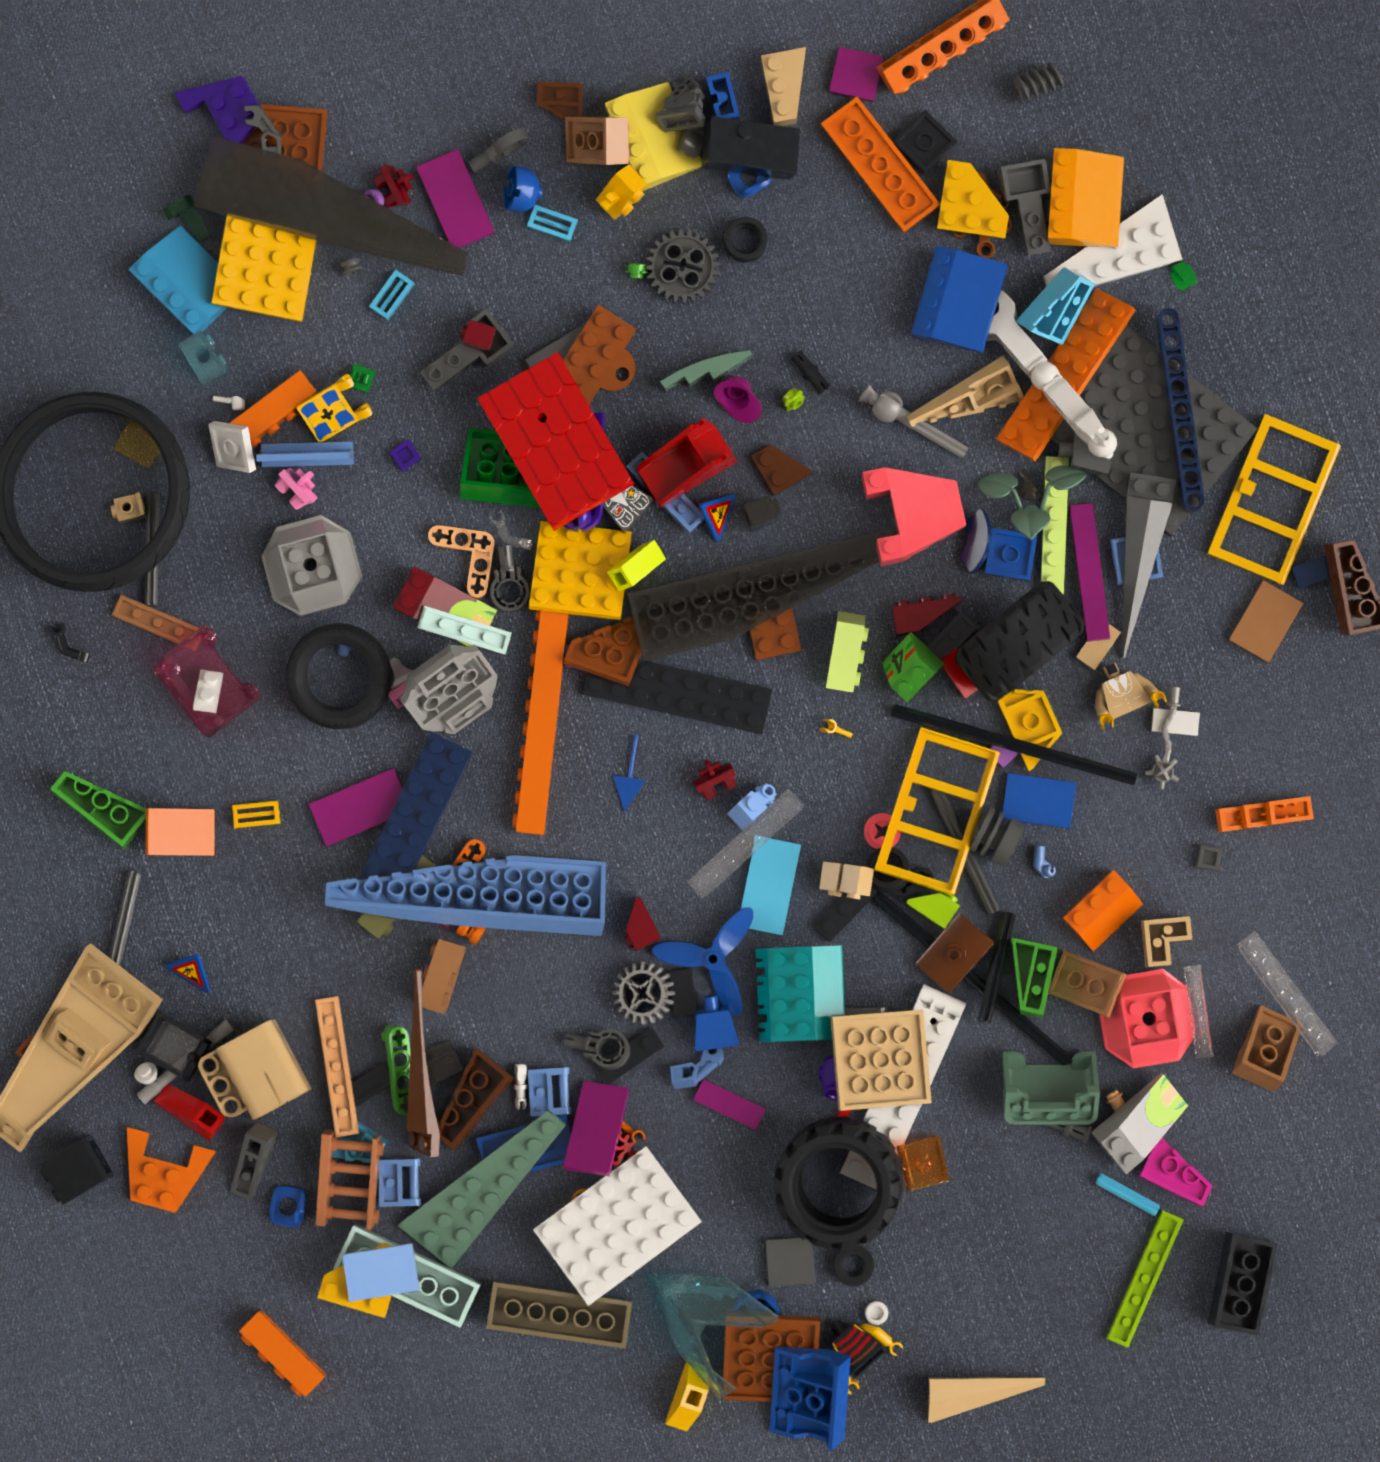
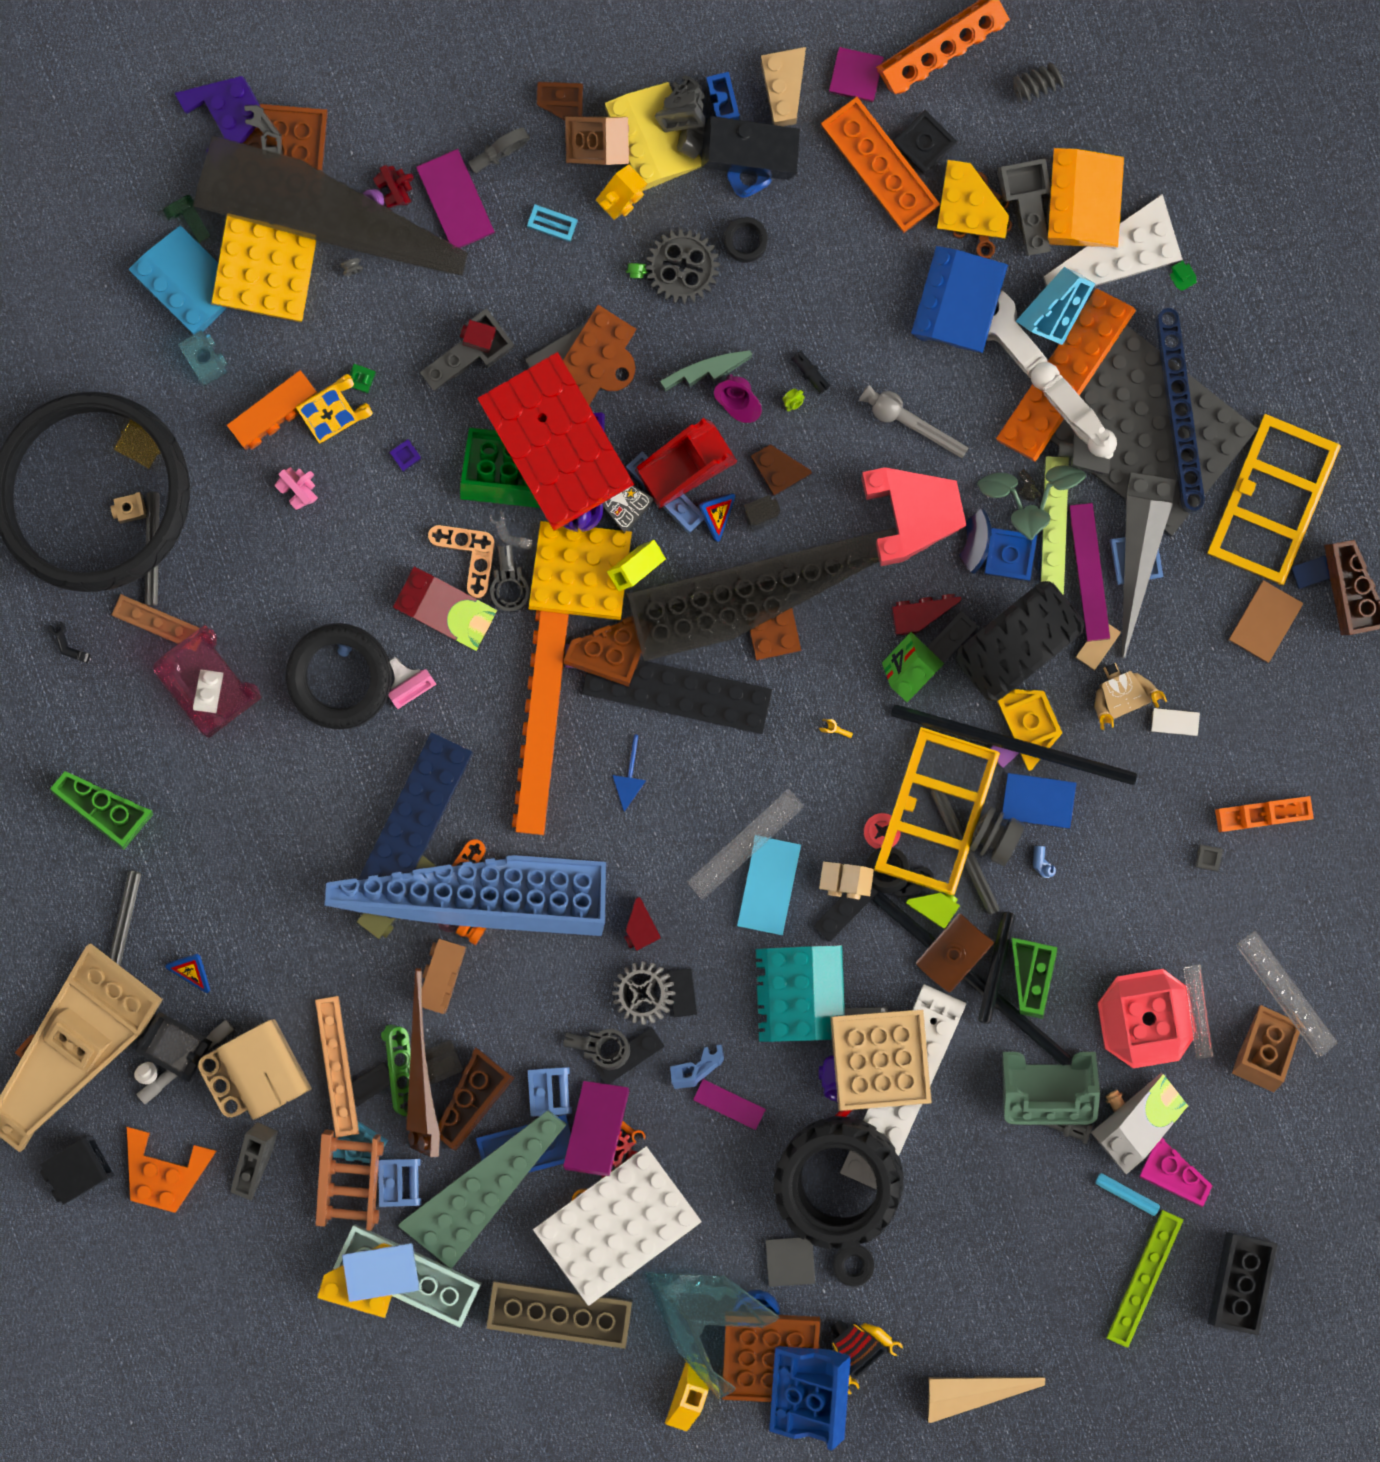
tile [146,808,214,856] -> none
red slope [153,1084,225,1142] -> none
white plate [208,421,256,473] -> none
white hand [213,396,245,411] -> none
yellow tile [232,801,281,828] -> none
orange brick [239,1310,327,1397] -> none
medium blue fence [256,441,354,467] -> none
light grey piece [261,515,363,617] -> none
blue piece [269,1186,306,1227] -> none
magenta tile [309,768,403,847] -> none
medium azure tile [369,270,415,321] -> none
light grey piece [400,645,498,734] -> none
light aqua tile [417,606,512,655] -> none
blue cylinder [503,165,543,212] -> none
white piece [514,1064,527,1110] -> none
blue piece [652,907,754,1016] -> none
dark red hips [693,759,737,800] -> none
blue torso [694,994,739,1051] -> none
light blue brick [727,783,777,831] -> none
yellowish green wedge [826,611,869,692] -> none
white tile [865,1301,888,1325] -> none
clear orange plate [896,1135,950,1192] -> none
tan wedge [906,355,1024,427] -> none
red tile [941,648,978,699] -> none
medium nougat tile [1048,950,1127,1018] -> none
orange slope [1061,870,1143,952] -> none
tan brick [1141,916,1192,967] -> none
light grey piece [1145,687,1181,790] -> none

